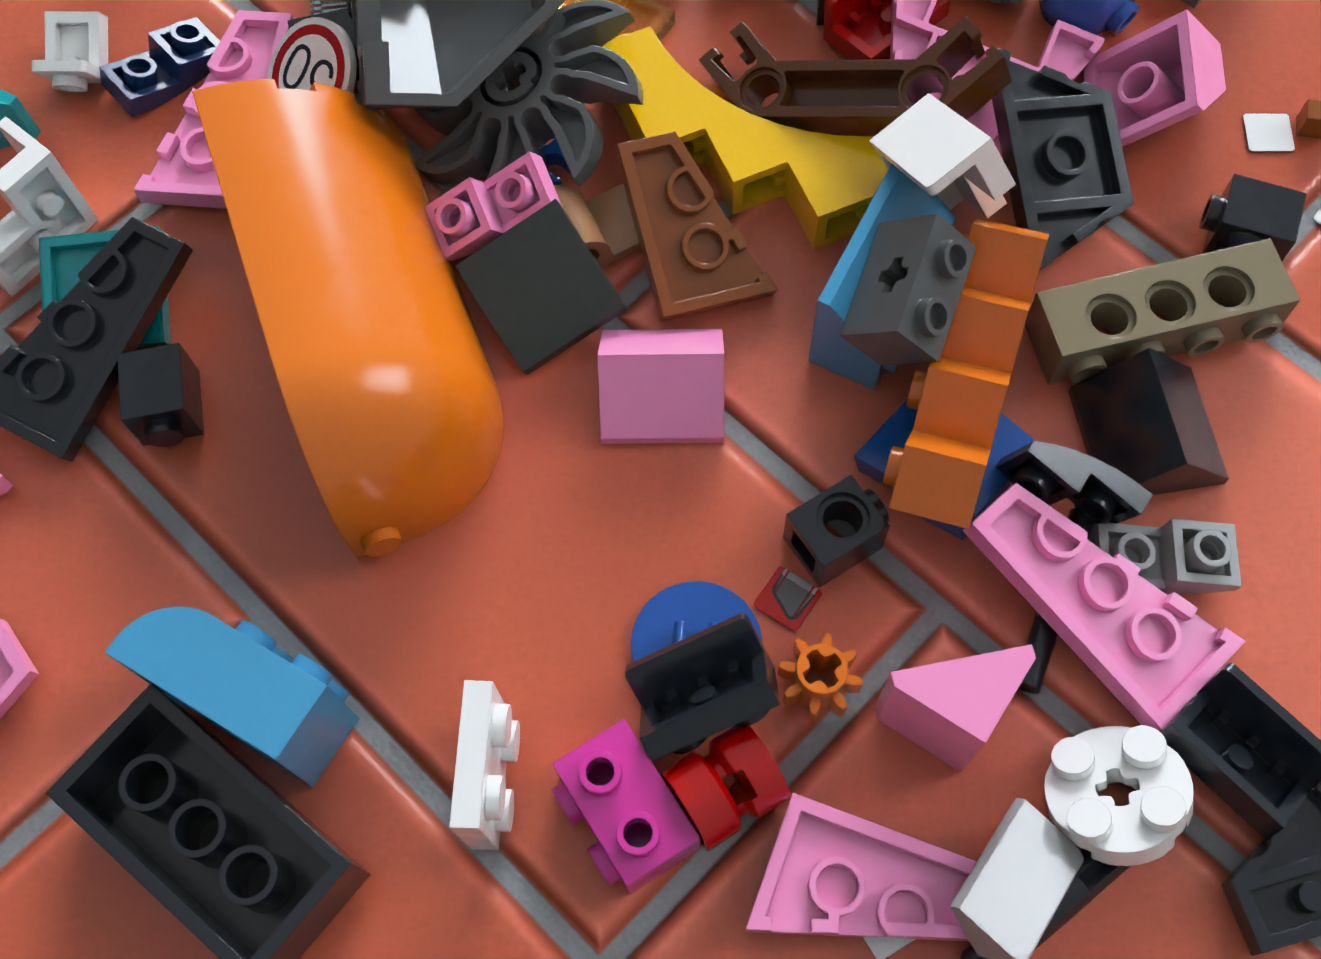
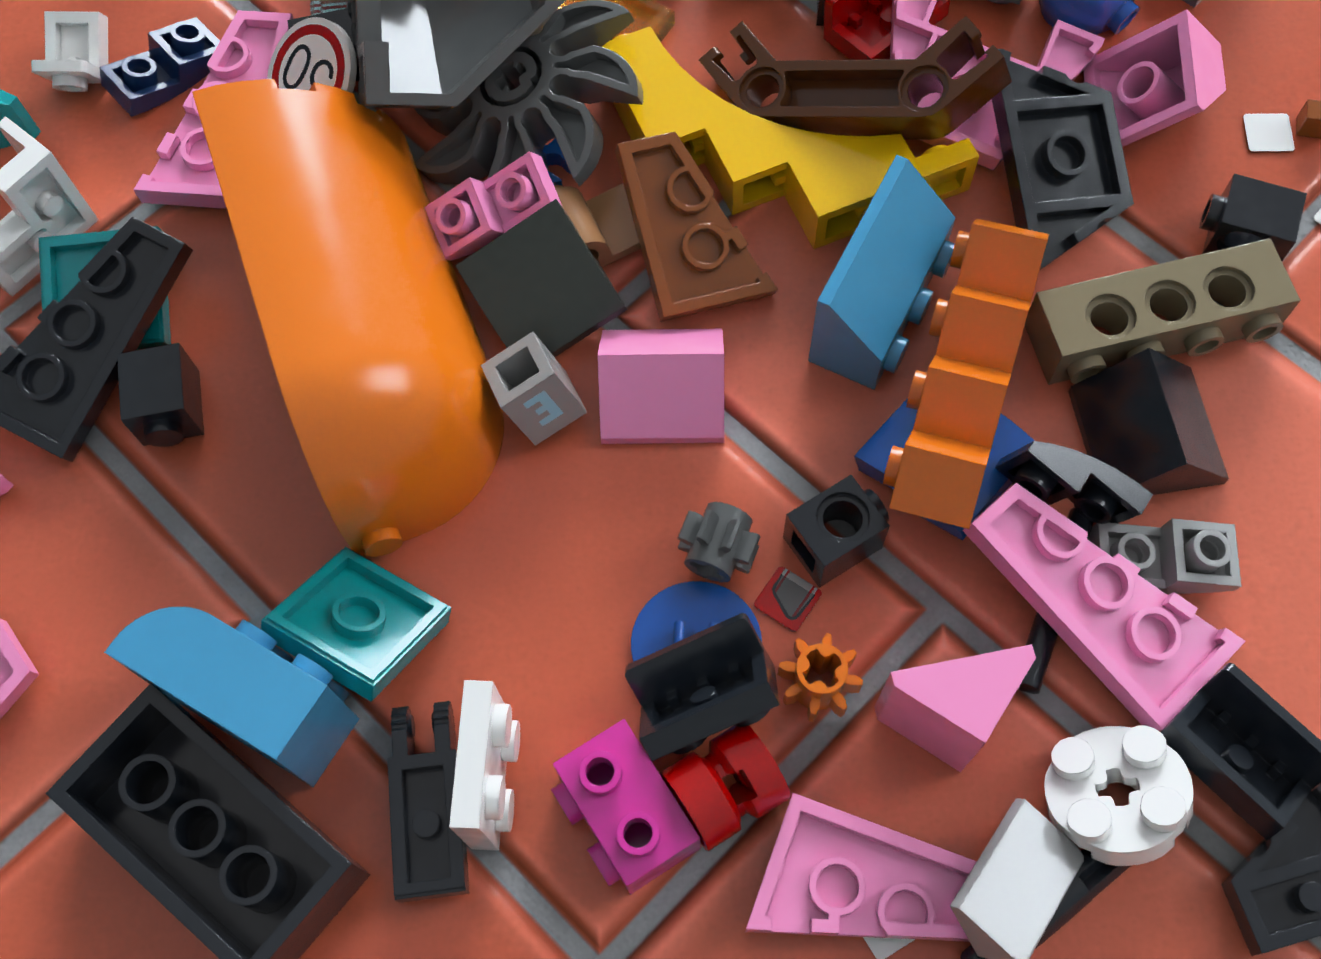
dark grey brick [840,214,976,365] -> none
white panel [869,93,1016,219] -> none
none -> teal plate [261,547,452,702]
none -> black hinge [387,701,470,903]
none -> light grey brick [481,331,587,446]
none -> dark grey gear [677,502,760,582]

